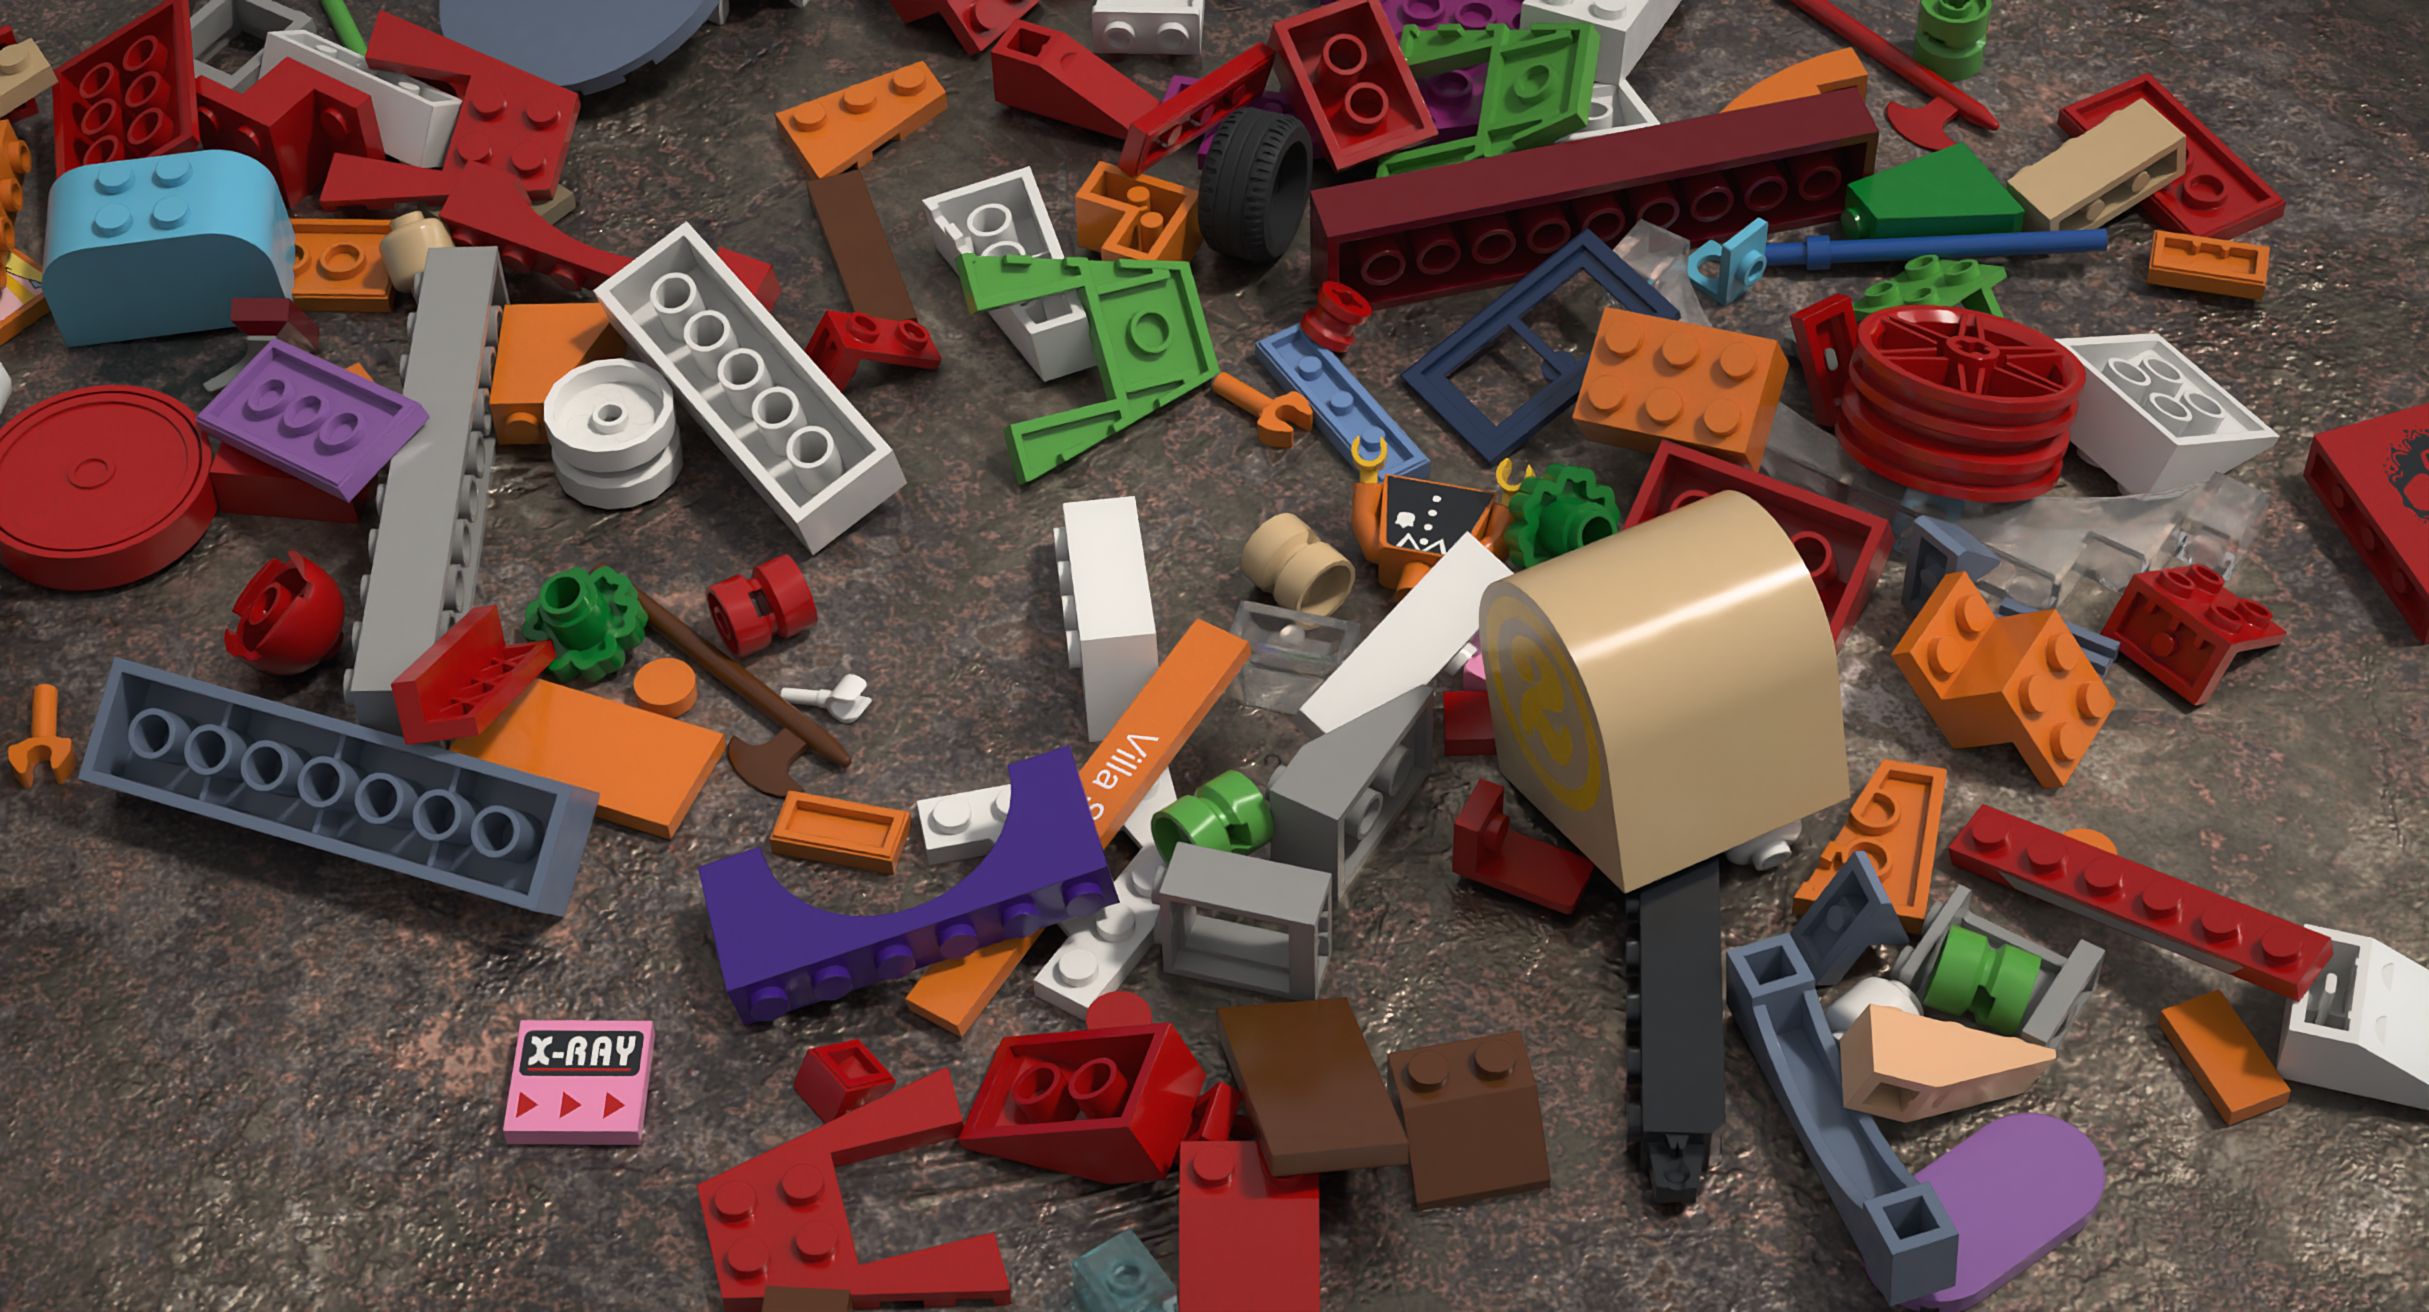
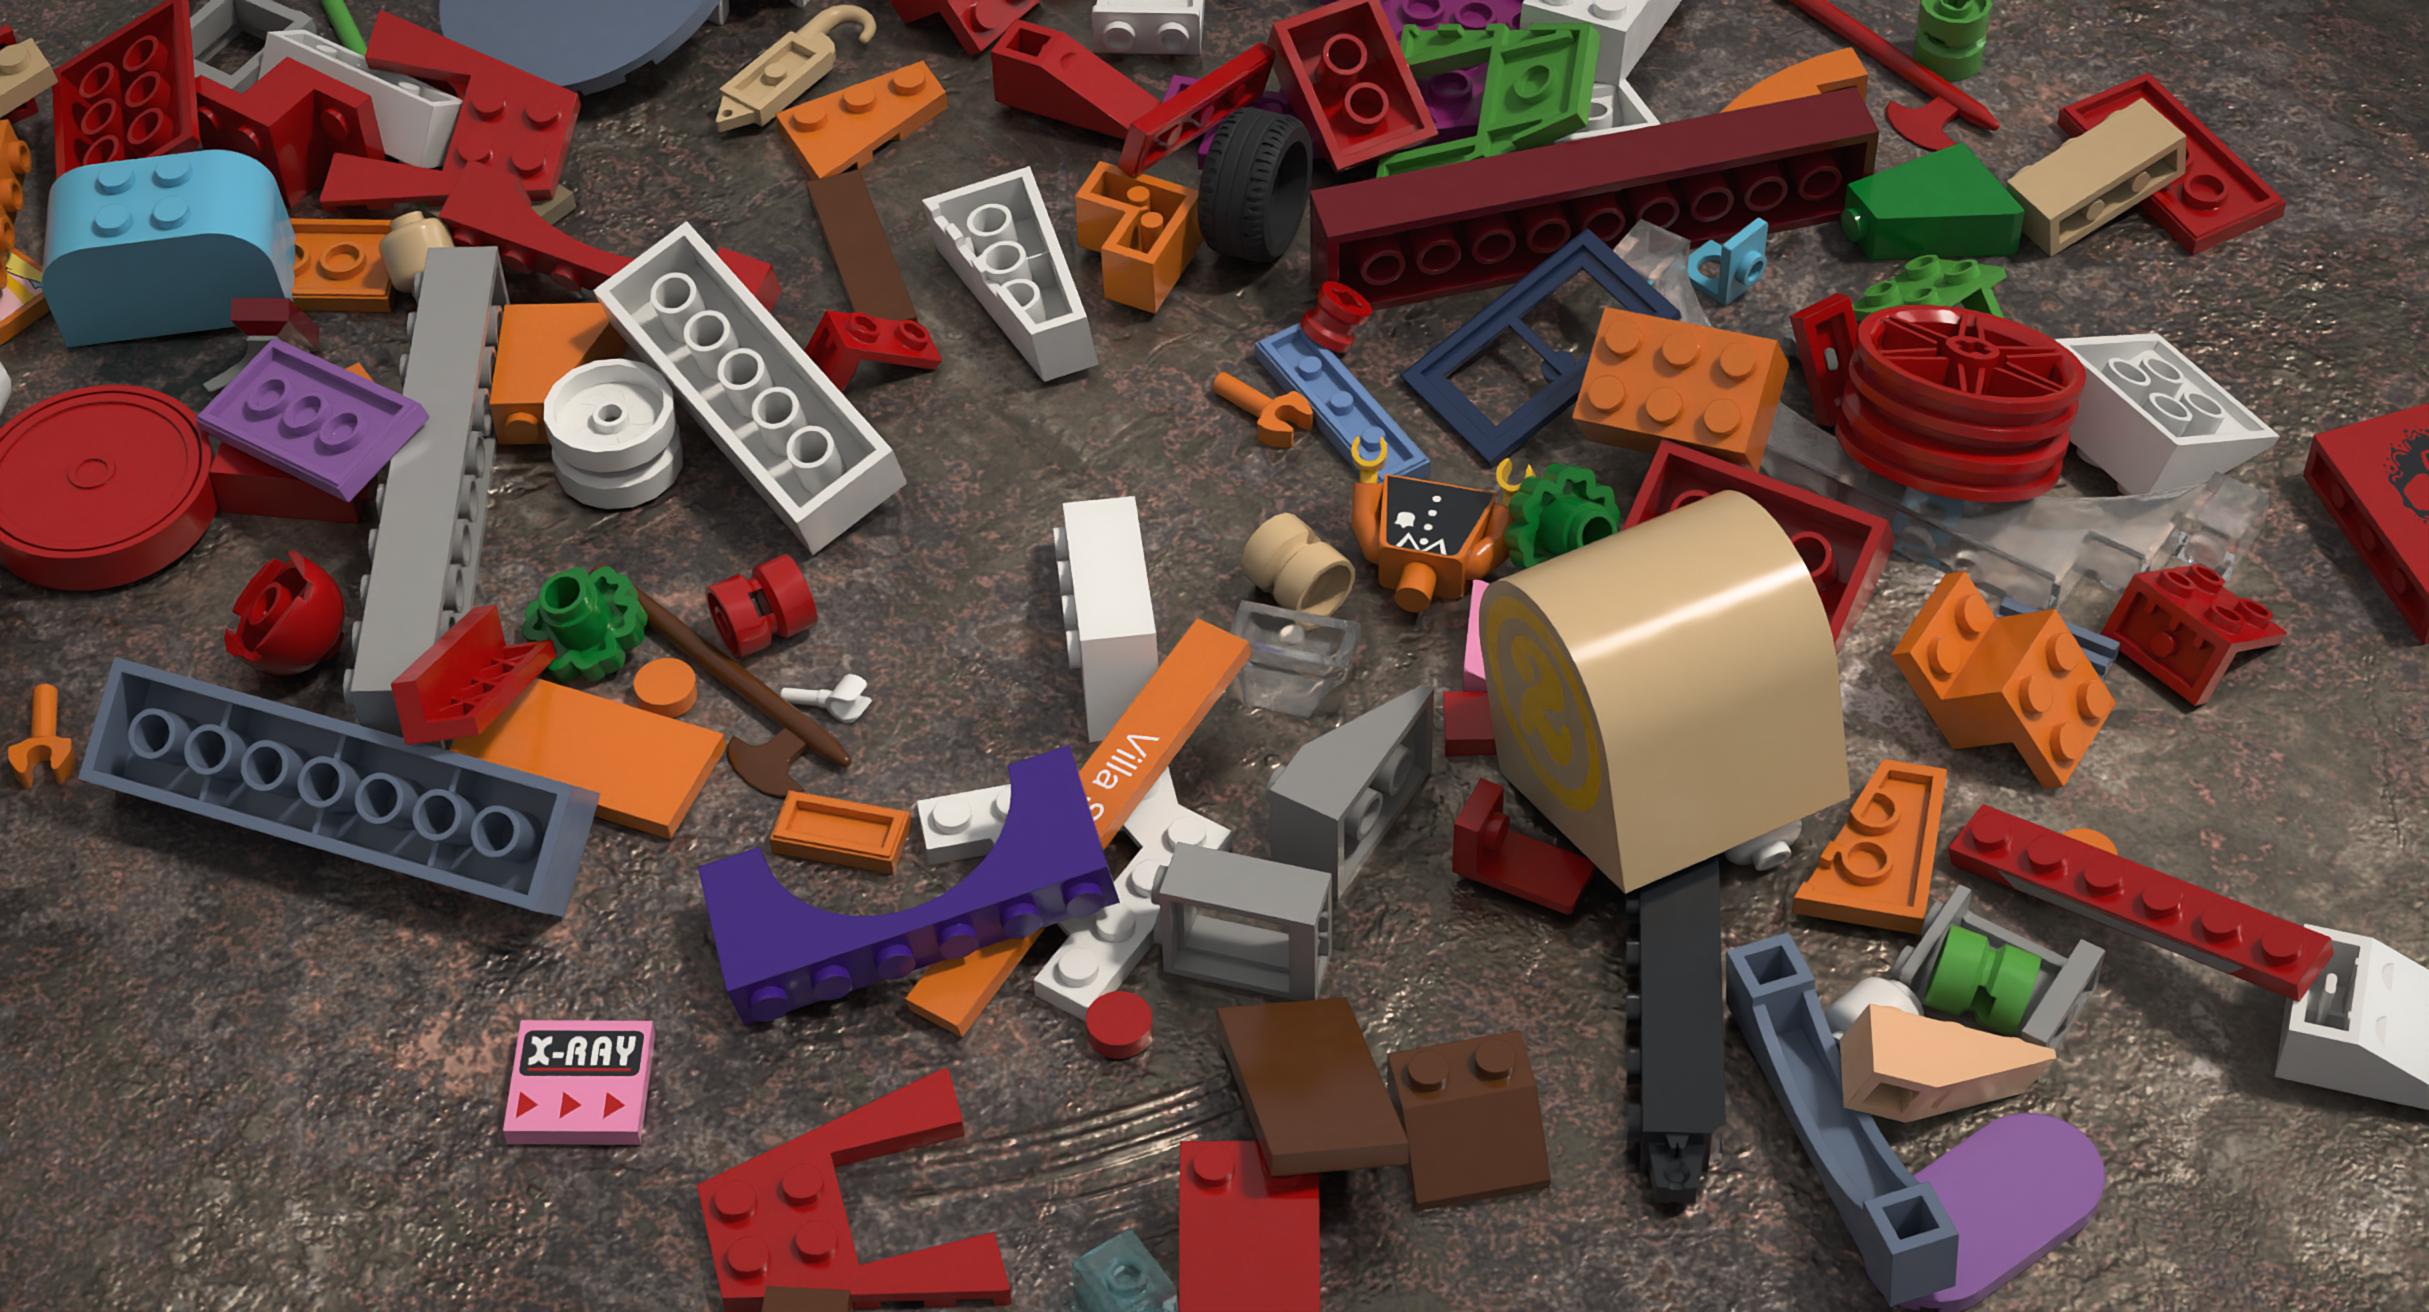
red slope [794,1039,897,1124] -> none
bright green wing [954,253,1220,486] -> none
red slope [958,1022,1206,1184] -> none
bright green wheel [1151,769,1274,867] -> none
red tile [1172,1081,1256,1167] -> none
white brick [1292,531,1514,740] -> none
blue bar [1765,229,2107,270] -> none
sand blue slope [1790,851,1910,985] -> none
sand blue slope [1901,515,2001,616] -> none
orange plate [2146,230,2270,300] -> none
orange tile [2158,989,2291,1126] -> none
none -> tan plate [716,4,877,132]

